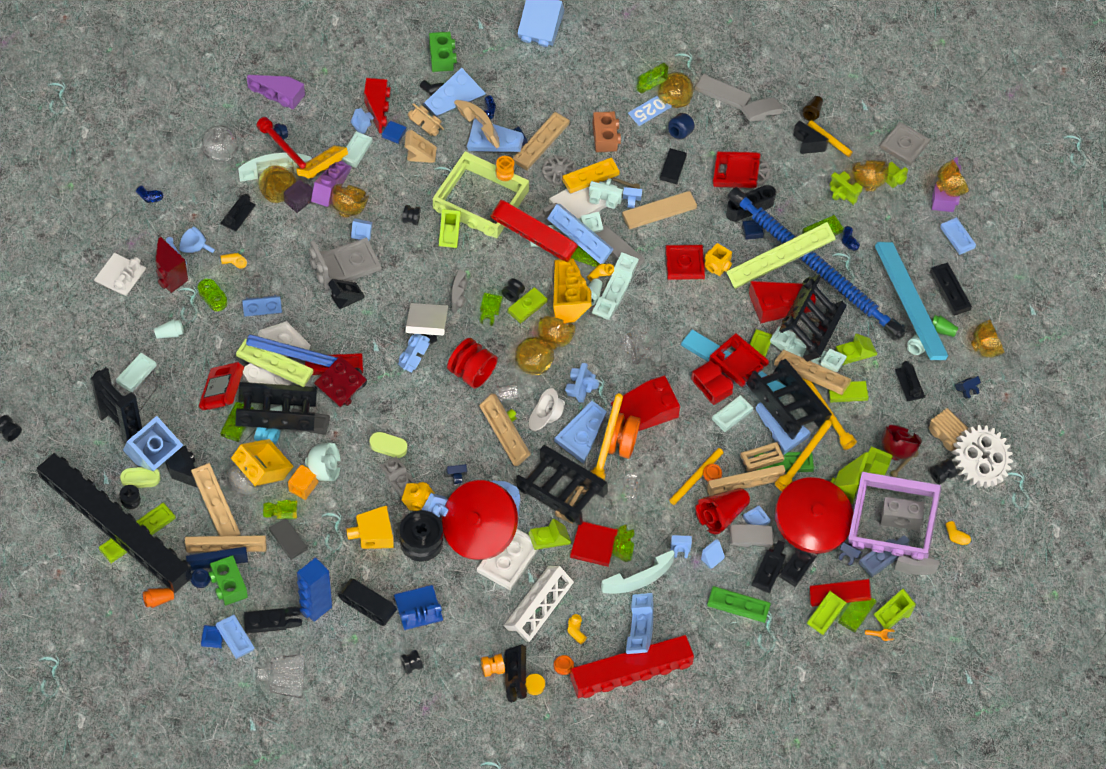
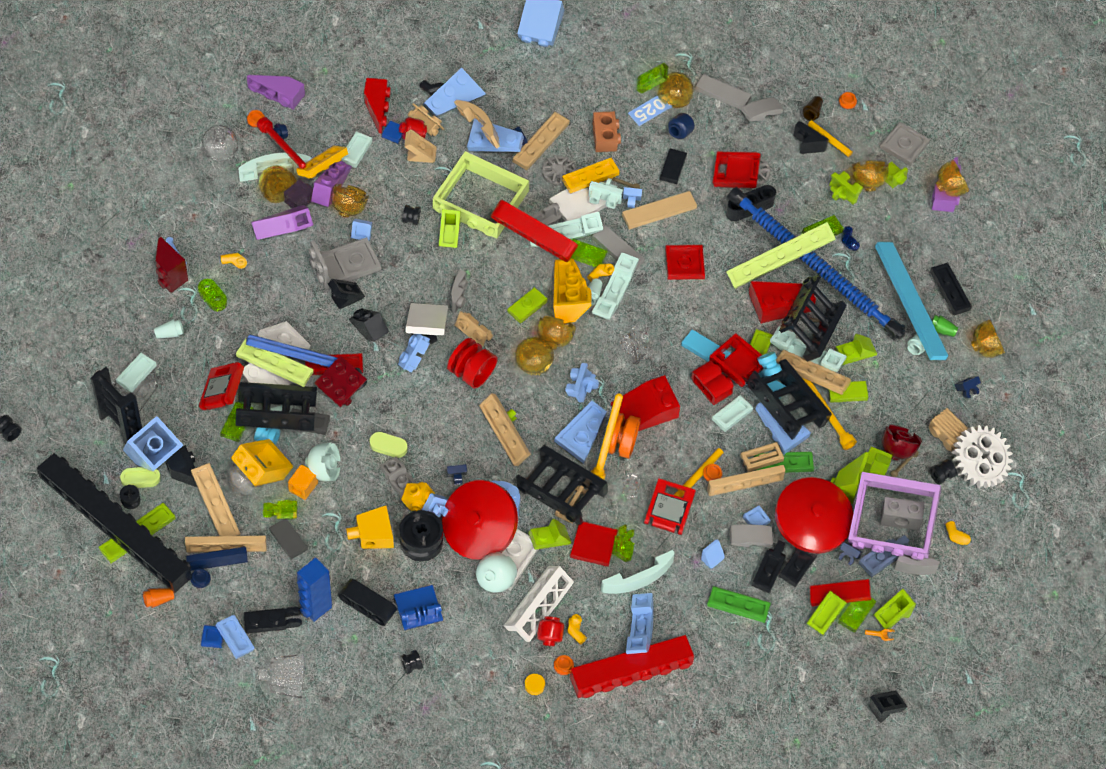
white hinge [94,253,146,296] -> none
clear blue arm [136,185,164,203] -> none
light blue piece [179,226,215,253] -> none
bright green brick [208,555,248,606] -> none
black hinge [220,194,256,231] -> none
medium blue hinge [242,295,282,316] -> none
light blue tile [351,108,374,134] -> none
bright green brick [429,32,457,72] -> none
clear neon green plate [480,293,503,326] -> none
light orange wheel [481,654,505,677] -> none
clear blue arm [483,95,496,120] -> none
light orange wheel [496,156,514,181] -> none
clear bush [496,382,518,402] -> none
black wheel [502,278,525,302] -> none
black hinge [505,644,527,703] -> none
white piece [528,388,565,431] -> none
light blue plate [547,204,613,264] -> none
light blue tile [670,535,692,558] -> none
red cone [695,488,750,535] -> none
yellow brick [704,243,732,276] -> none
dark blue tile [742,220,764,240] -> none
yellow piece [775,420,832,491] -> none
black hinge [895,361,925,402] -> none
light blue plate [940,217,976,255] -> none
none -> orange plate [247,110,265,127]
none -> slope [251,205,313,240]
none -> black slope [349,308,389,342]
none -> red head [399,117,427,140]
none -> tan hinge [455,311,493,347]
none -> light aqua cylinder [476,552,517,593]
none -> red head [537,616,564,647]
none -> container [644,478,696,535]
none -> medium azure wheel [757,352,782,377]
none -> orange plate [839,92,857,109]
none -> black slope [869,690,908,723]

